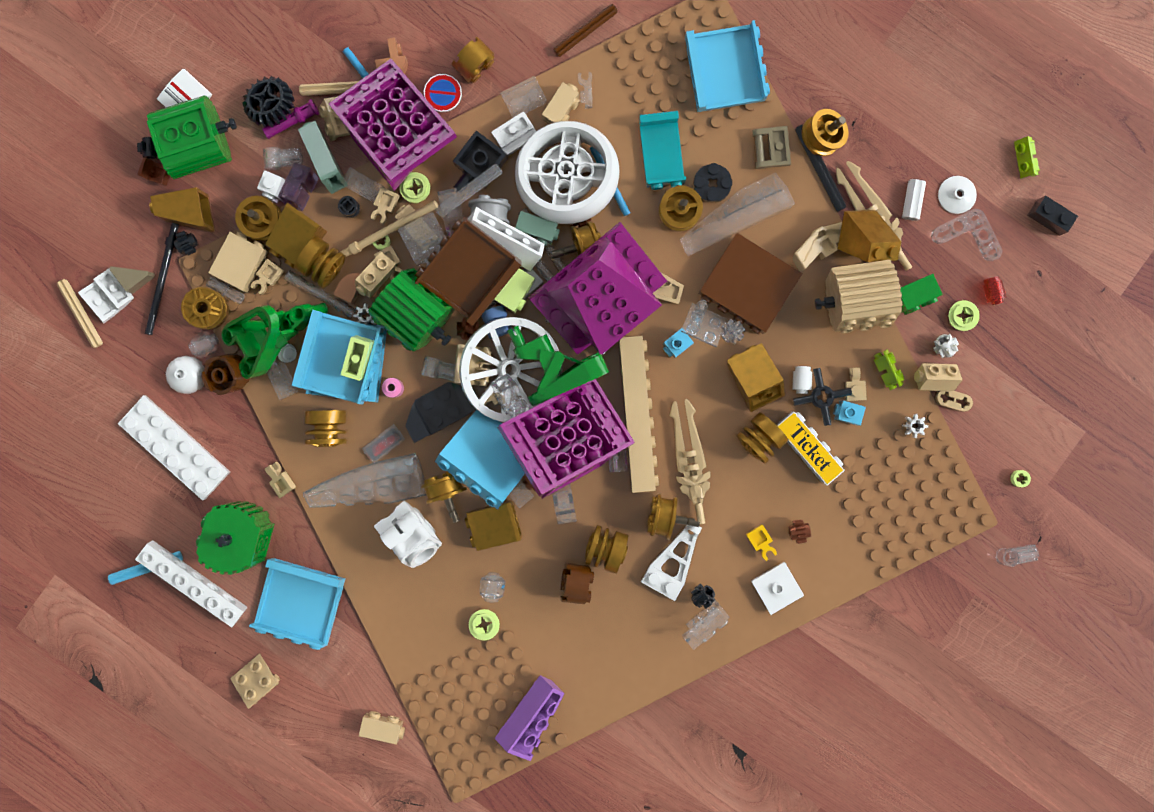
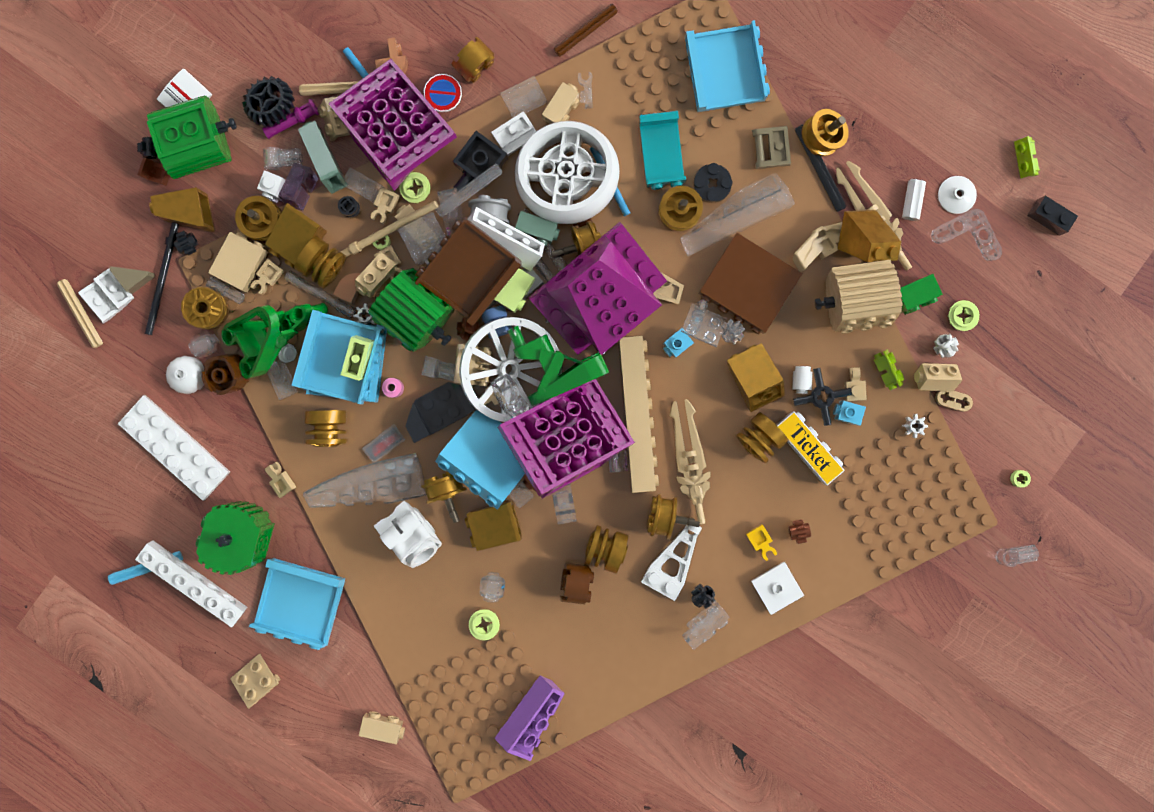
clear red brick [983,276,1007,306] -> none

